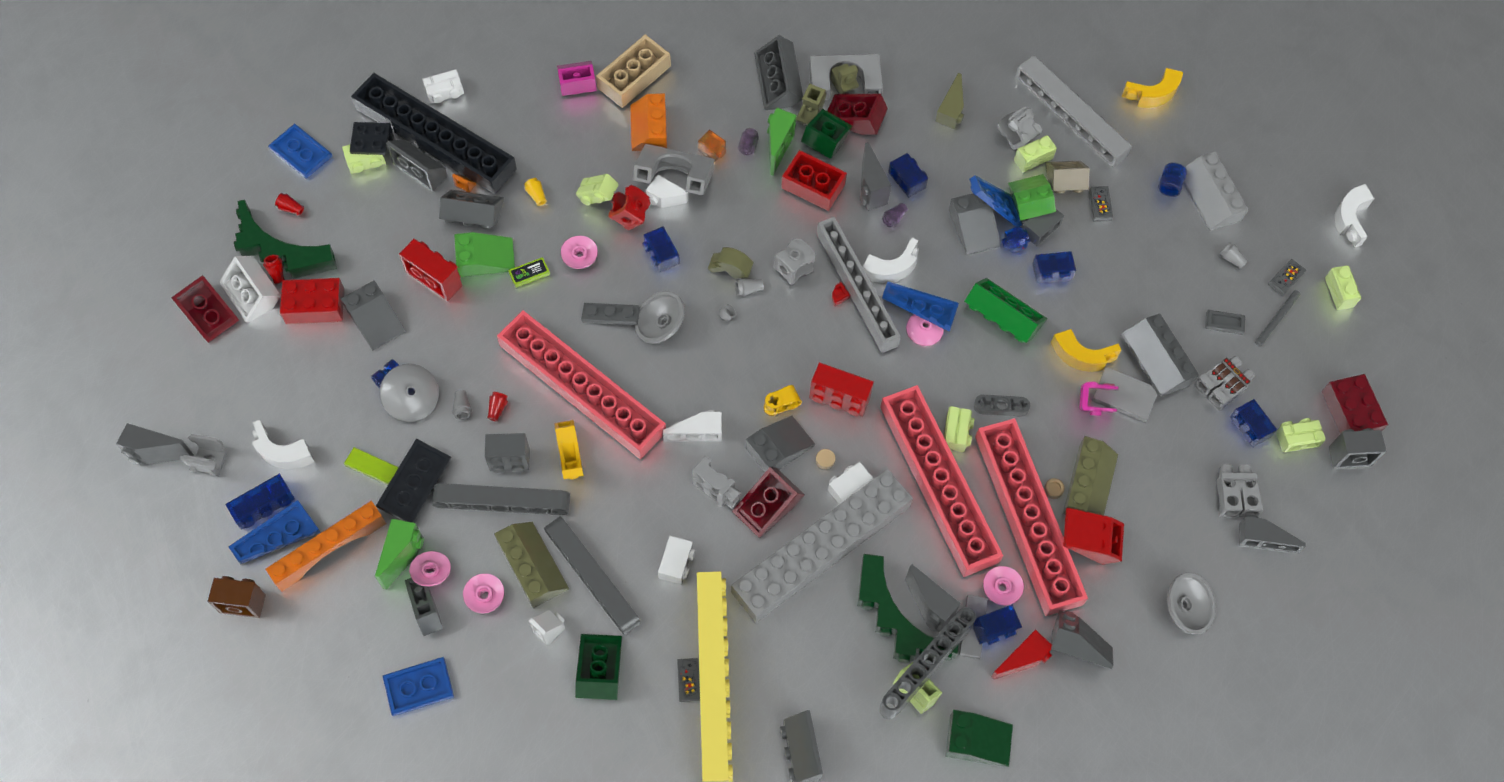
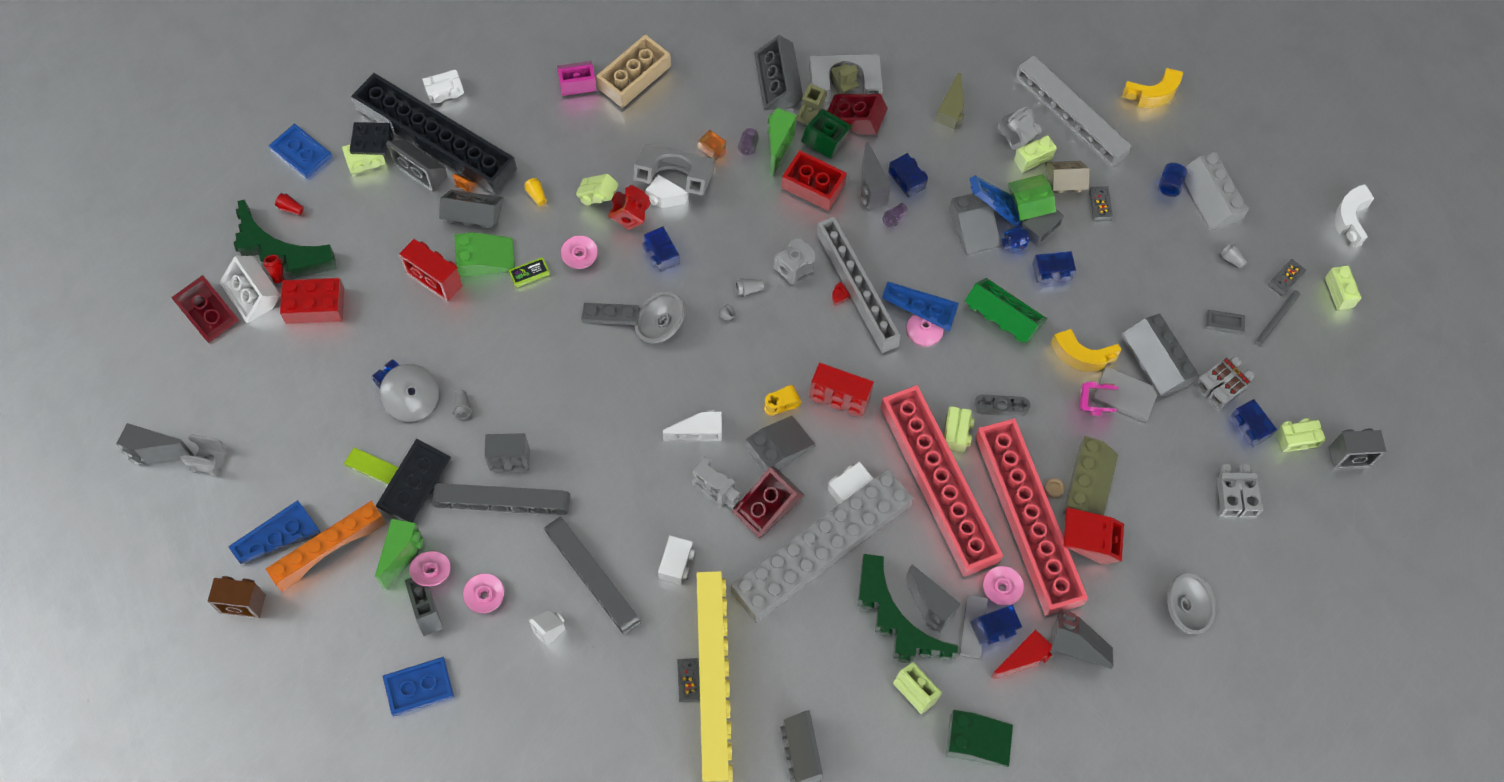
clear blue brick [225,473,295,530] -> none
white arch [252,420,315,469] -> none
dark grey slope [341,280,406,351] -> none
red cone [487,392,508,422] -> none
olive slope [494,522,569,608] -> none
coral brick [497,310,666,460] -> none
yellow arch [554,420,584,479] -> none
dark green slope [575,634,622,700] -> none
orange slope [630,93,667,151] -> none
olive brick [708,247,754,279] -> none
tan tile [816,449,835,470] -> none
white arch [862,238,919,284] -> none
dark grey beam [879,607,976,719] -> none
dark grey slope [1239,515,1306,553] -> none
dark red brick [1321,374,1388,434] -> none

